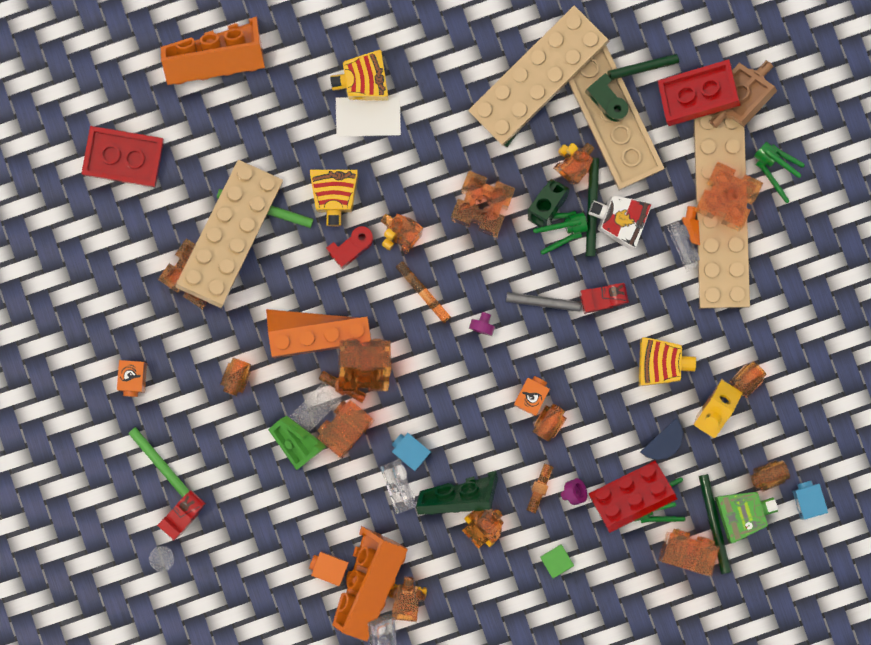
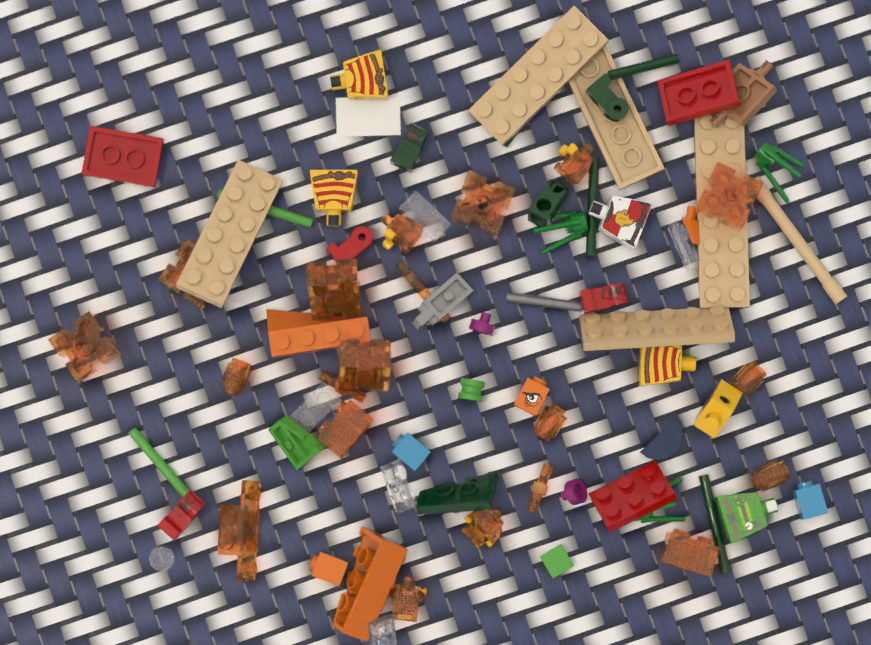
orange brick [117,360,147,397] -> none
orange wedge [161,17,265,85] -> none
none -> clear orange brick [48,311,122,382]
none -> clear orange bracket [218,480,261,581]
none -> clear orange brick [307,258,362,320]
none -> dark green leg [390,122,429,173]
none -> clear plate [399,190,452,243]
none -> light grey hinge [412,273,474,330]
none -> bright green wheel [458,378,485,402]
none -> tan plate [579,306,735,351]
none -> tan piece [747,176,847,305]

